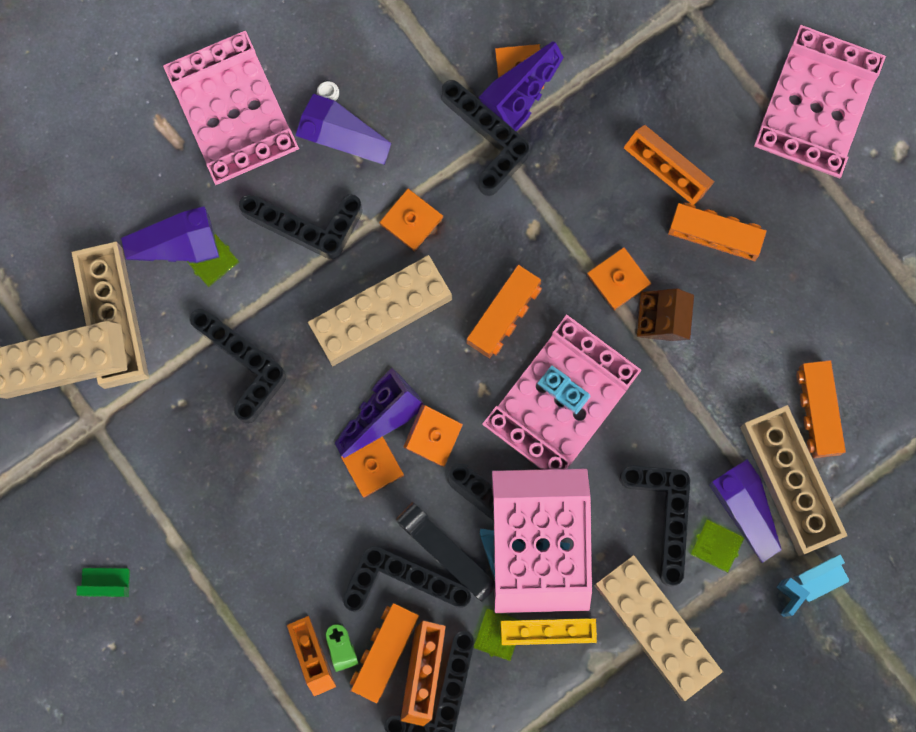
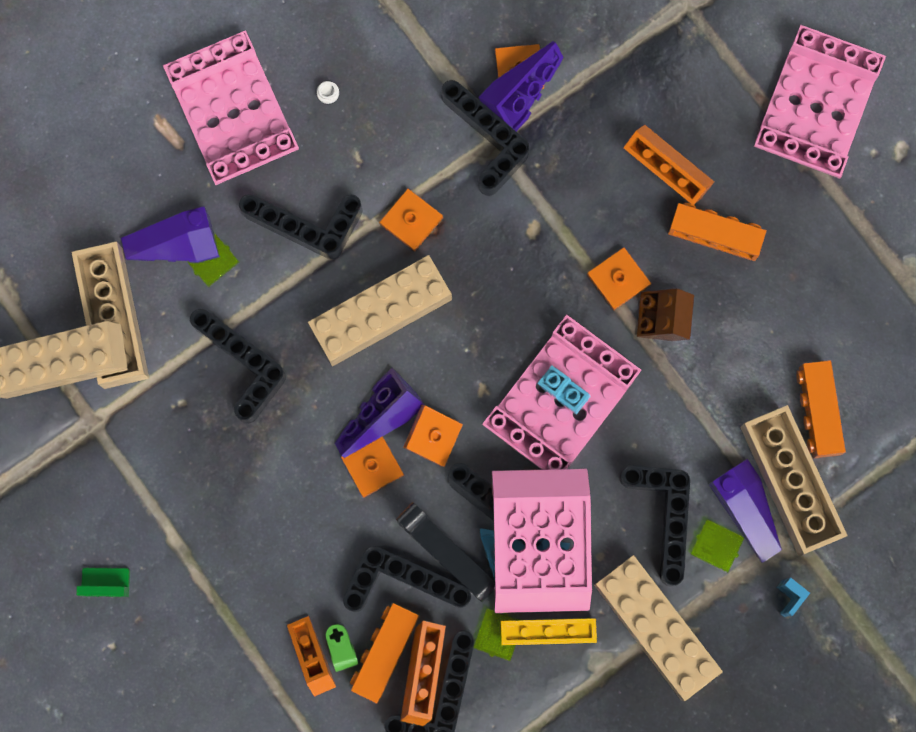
dark purple wedge [295,94,392,165] -> none
orange brick [467,265,542,359] -> none
medium azure panel [794,554,849,602] -> none

